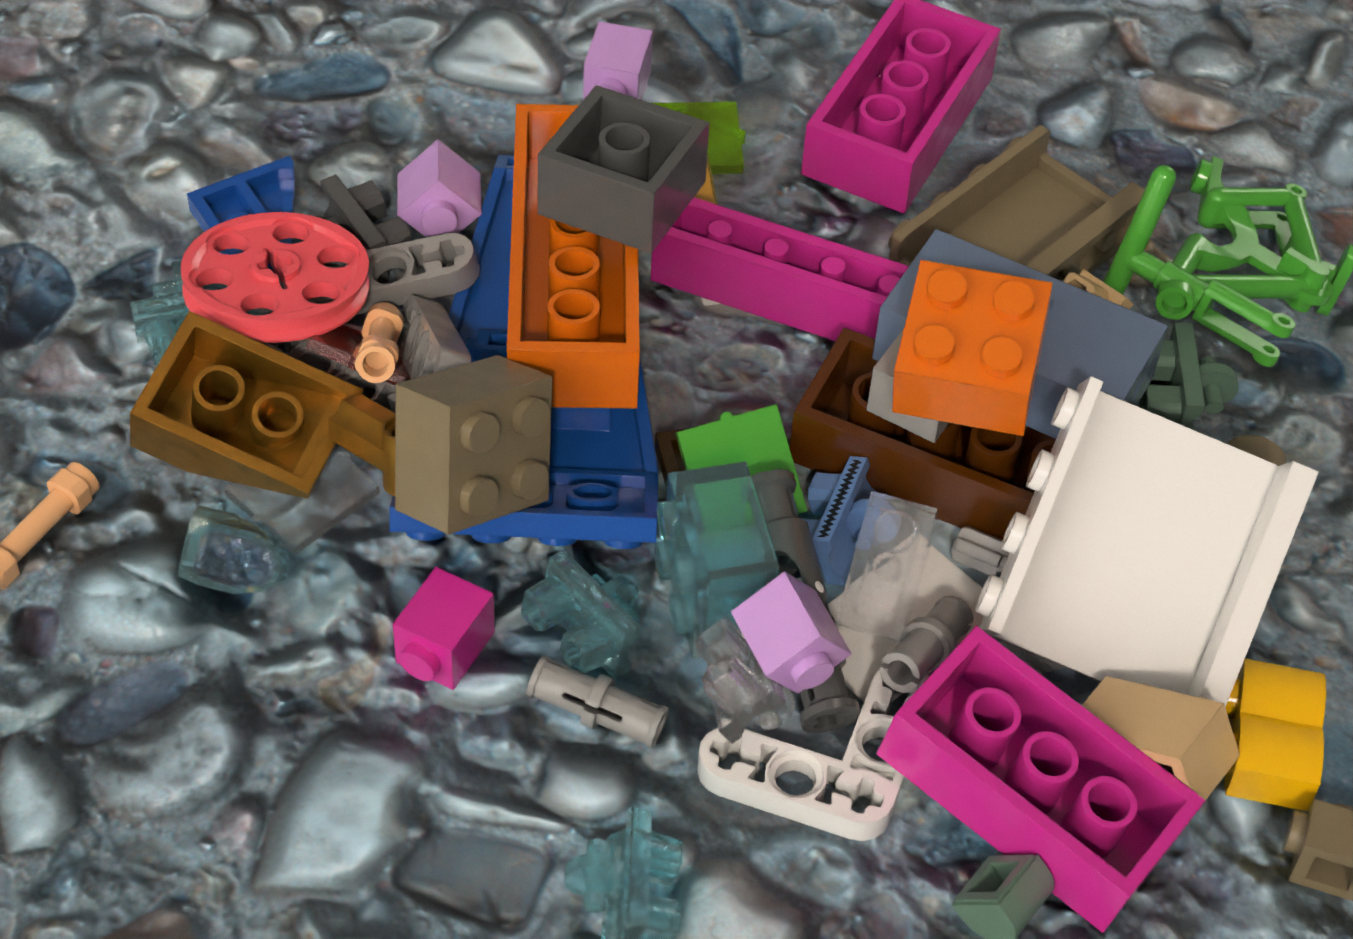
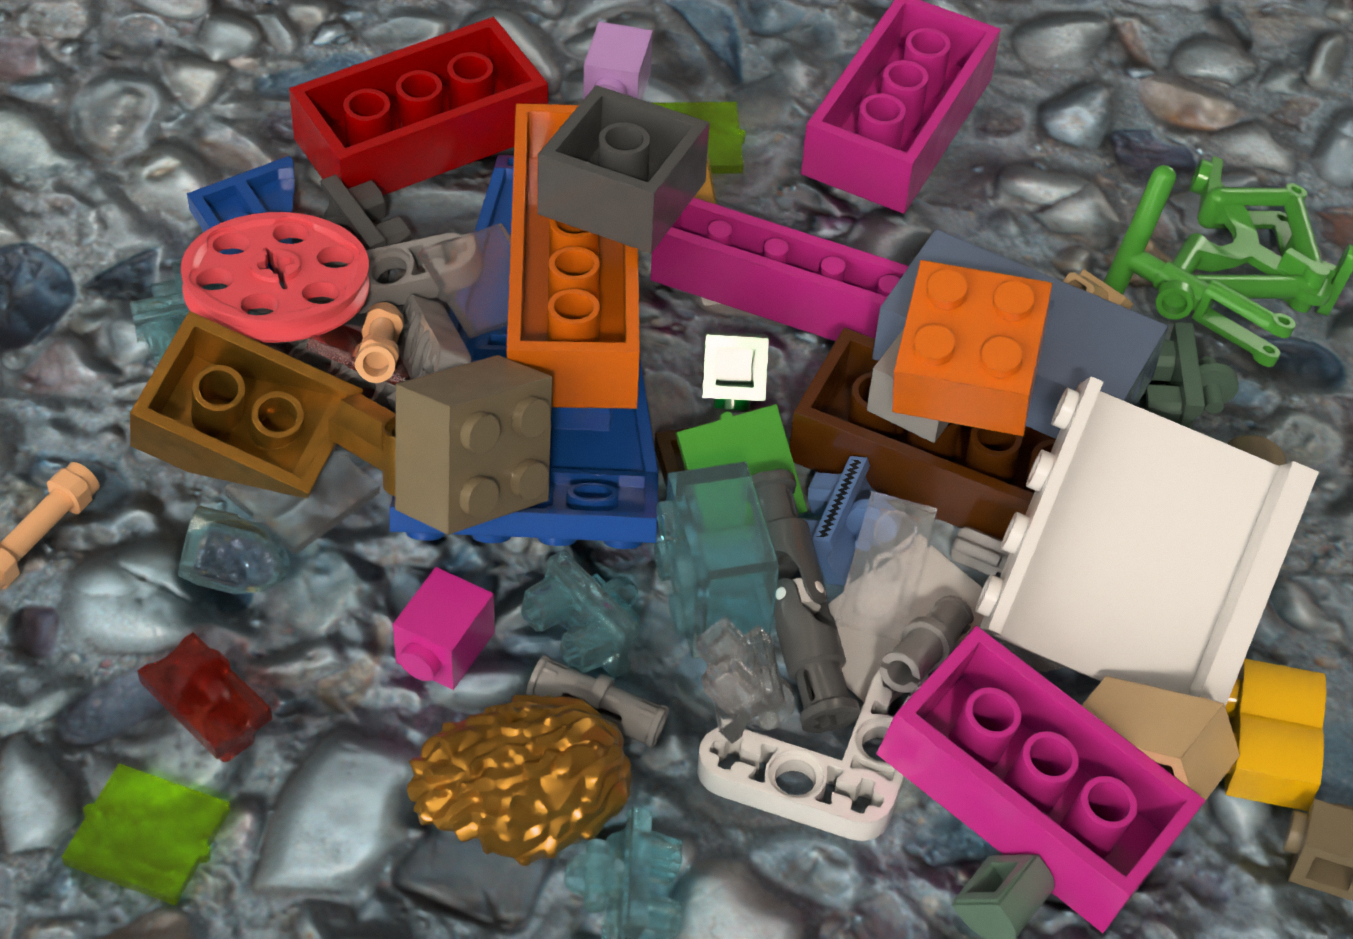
lavender brick [397,139,482,237] -> none
lavender brick [731,571,852,694] -> none
dark tan panel [888,125,1145,281] -> none
none -> clear neon green piece [61,763,231,905]
none -> clear red hips [137,632,273,762]
none -> red brick [289,16,548,196]
none -> pearl gold hair [407,695,632,866]
none -> clear piece [418,223,511,338]
none -> brick [701,331,769,410]

